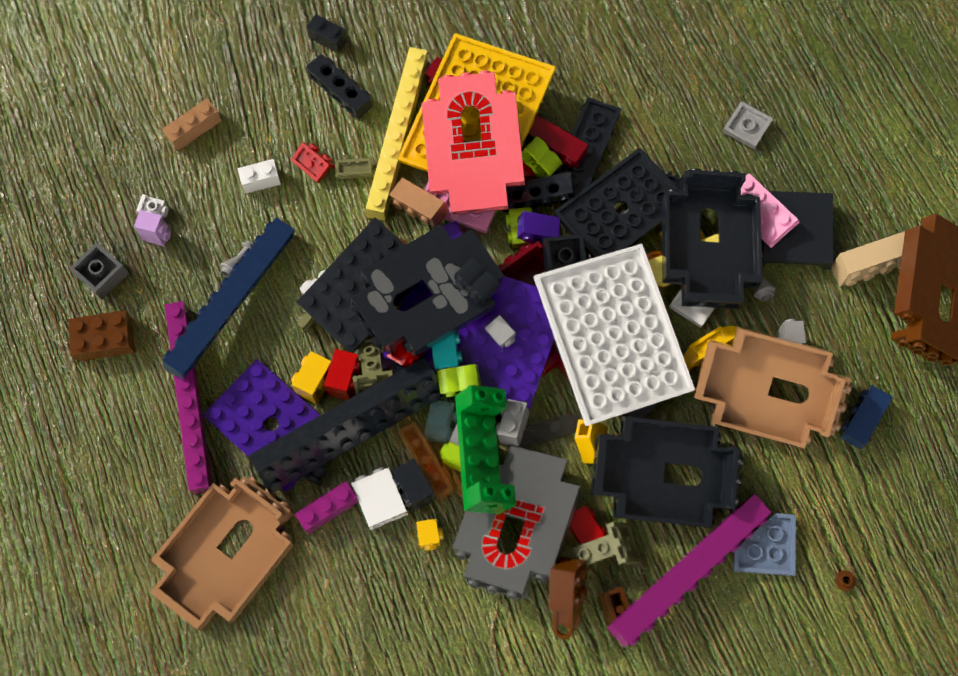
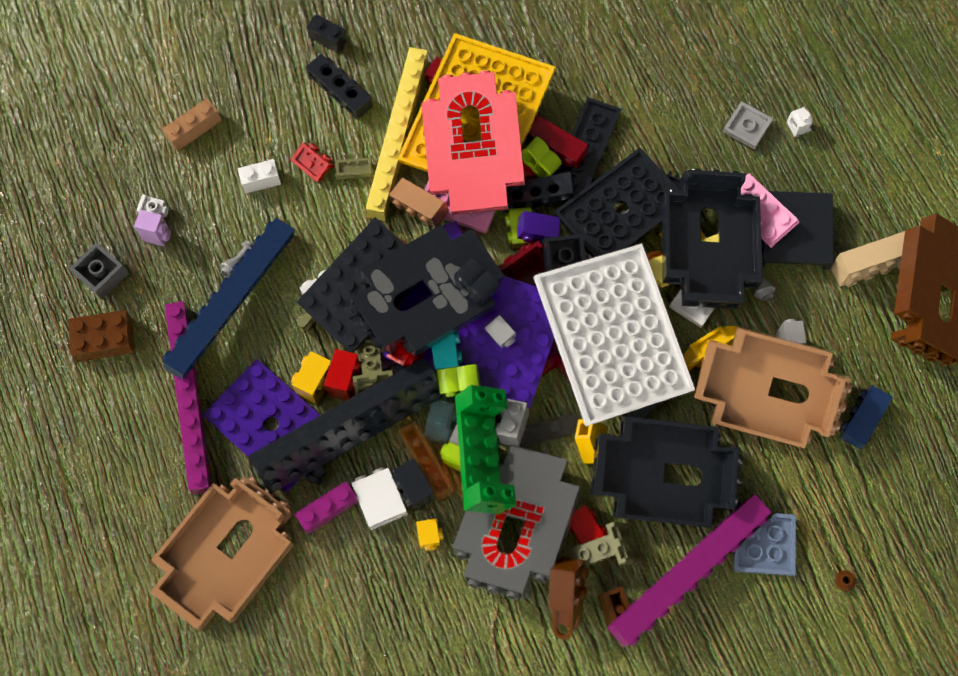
none -> white brick [787,107,812,137]

